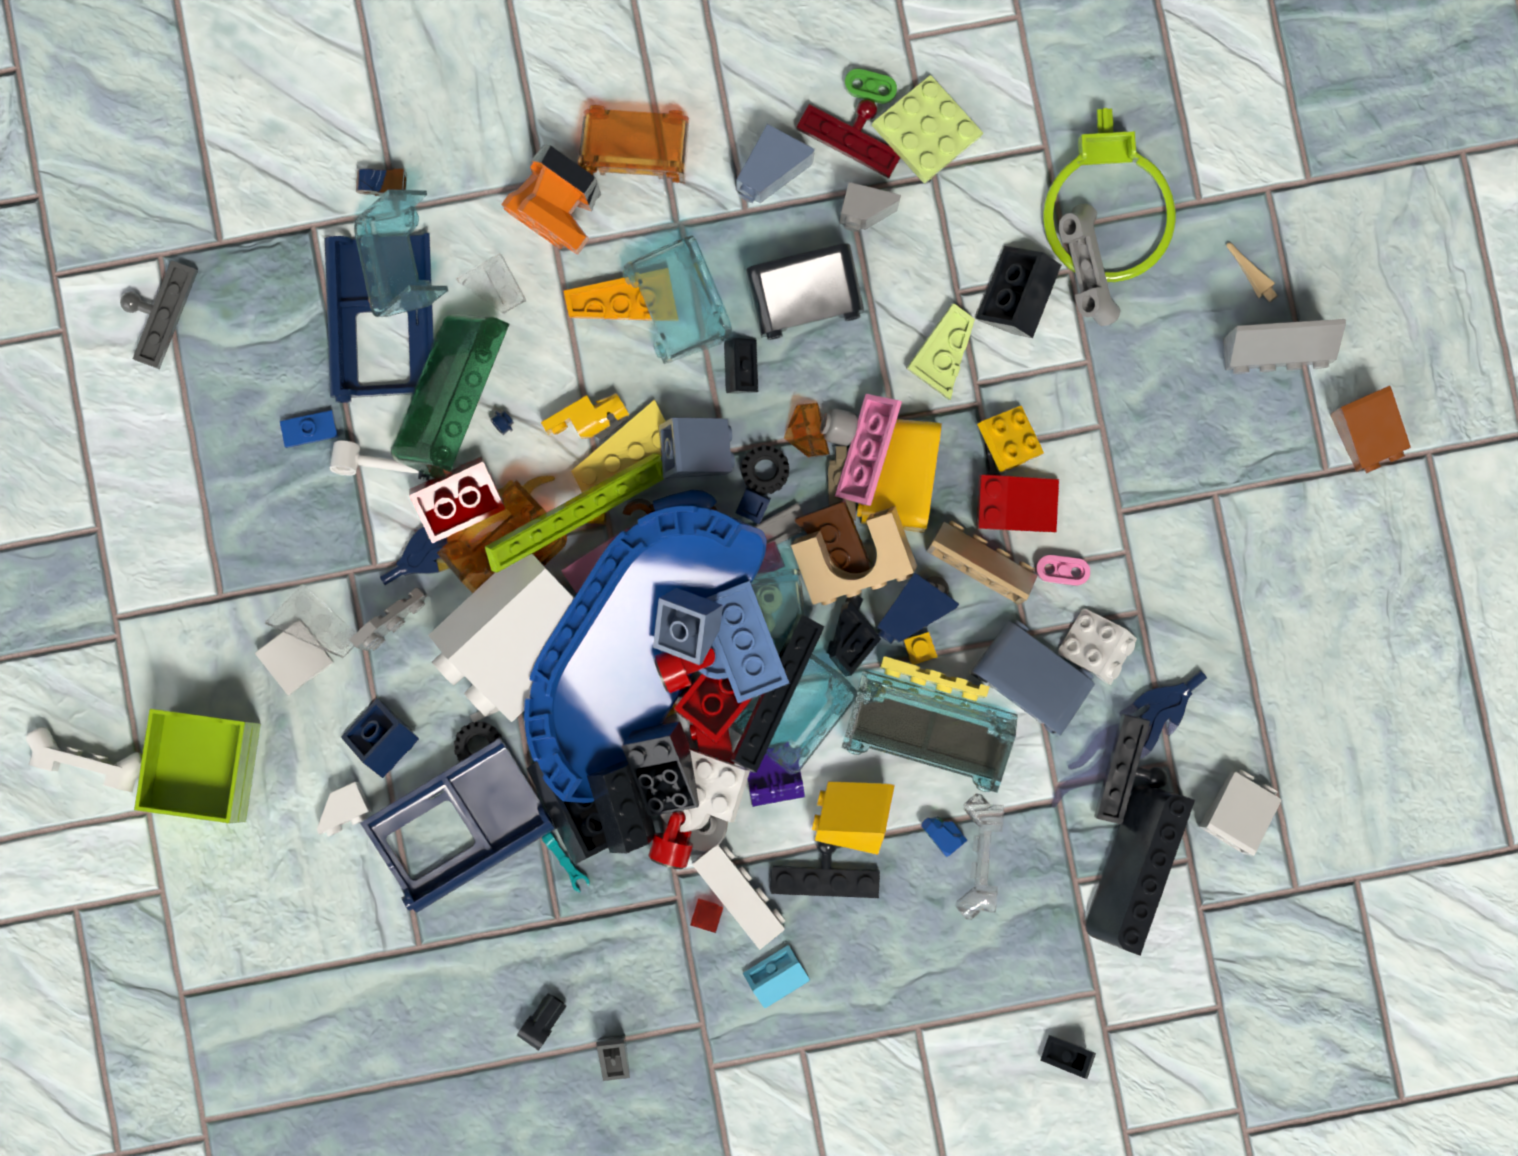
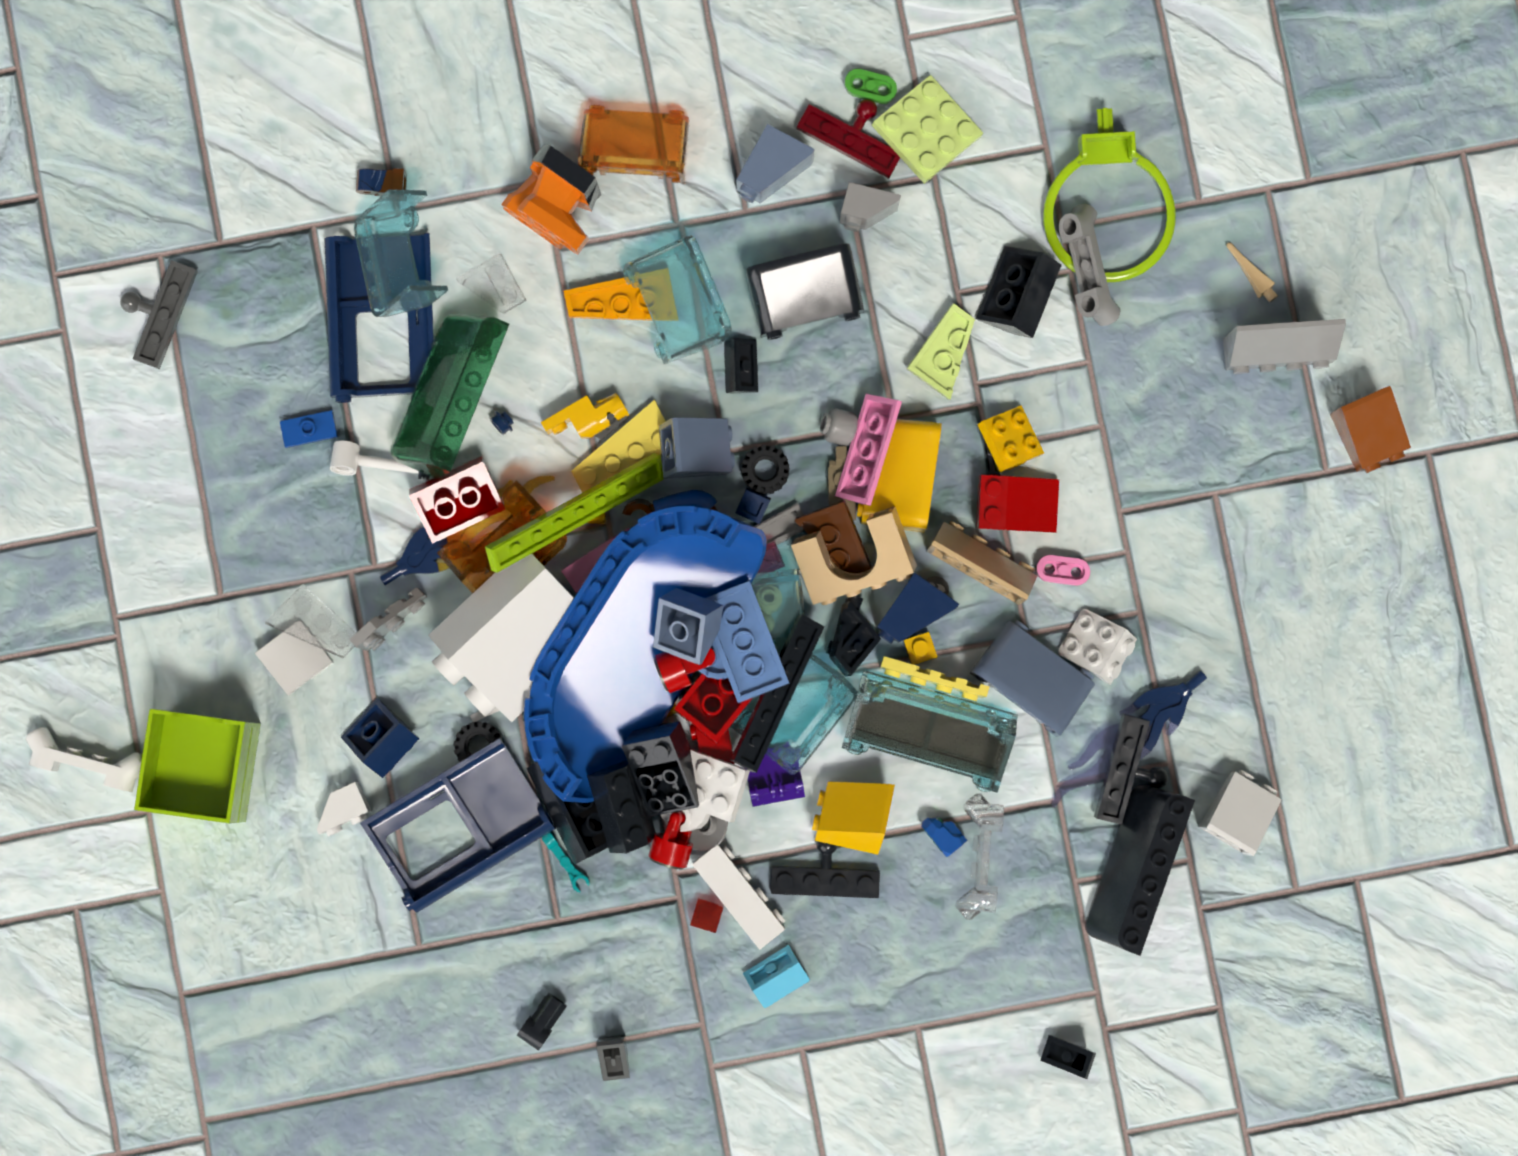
clear orange slope [784,403,830,457] -> none

